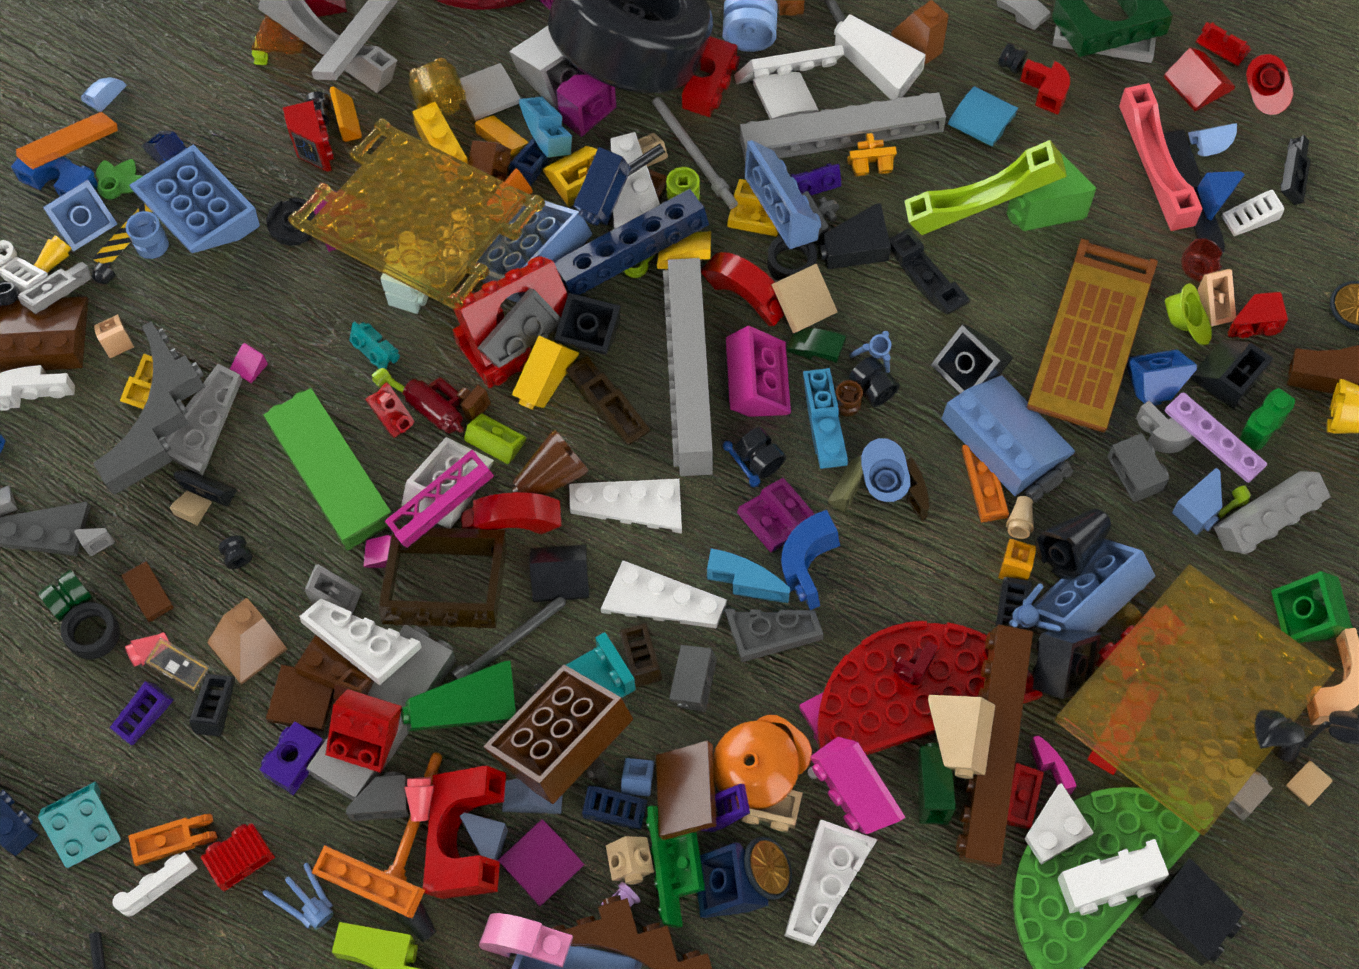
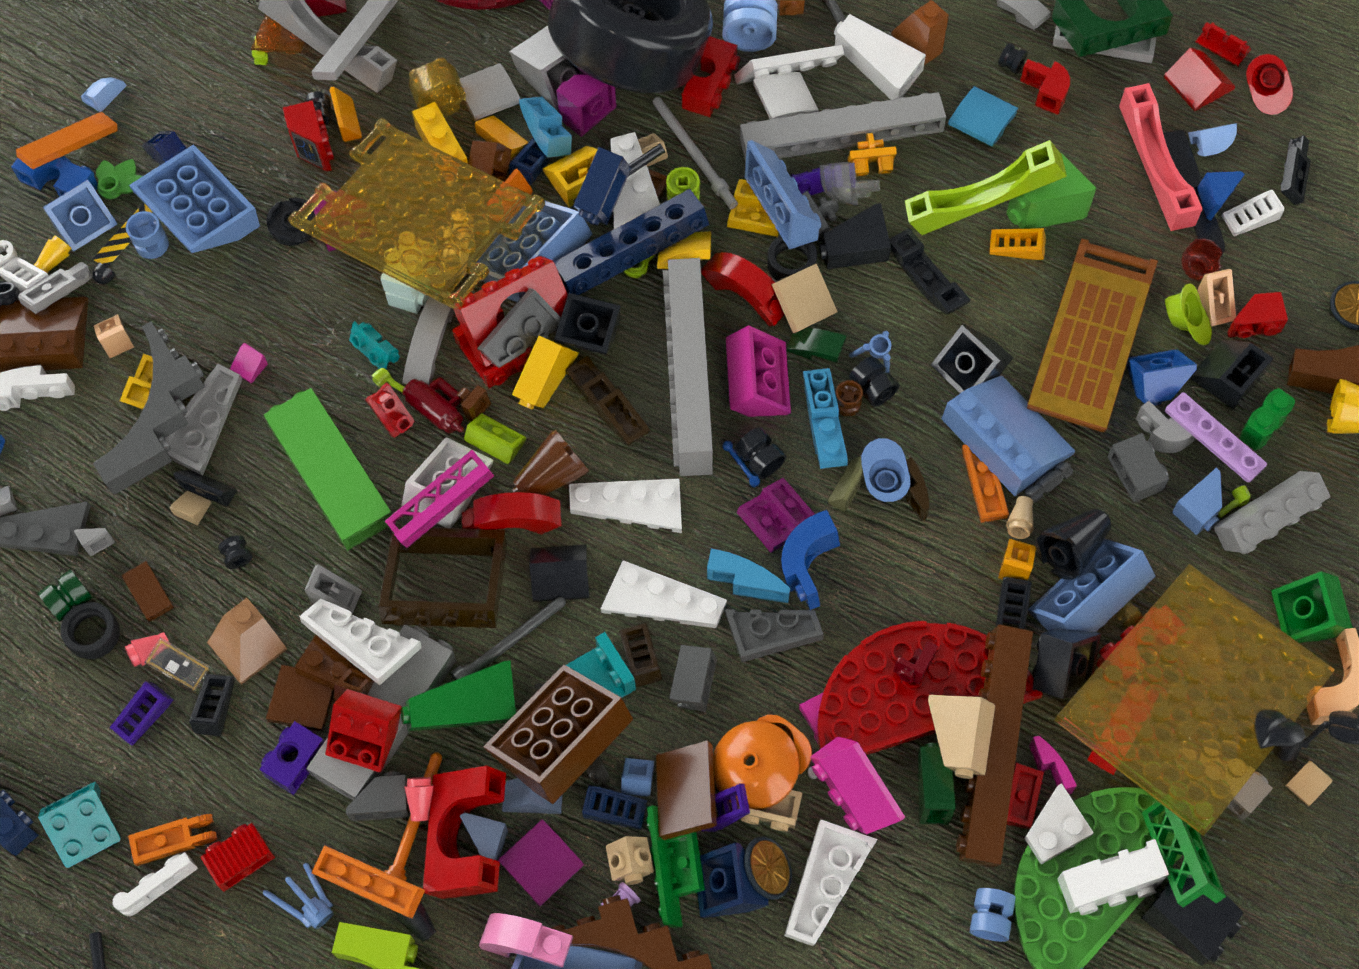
dark pink slope [364,535,392,568] -> none
medium blue plant [1009,583,1061,631] -> none
none -> light grey slope [402,293,458,386]
none -> clear brick [820,162,880,205]
none -> medium blue wheel [970,888,1016,942]
none -> light orange slope [990,228,1046,260]
none -> green fence [1142,793,1226,907]

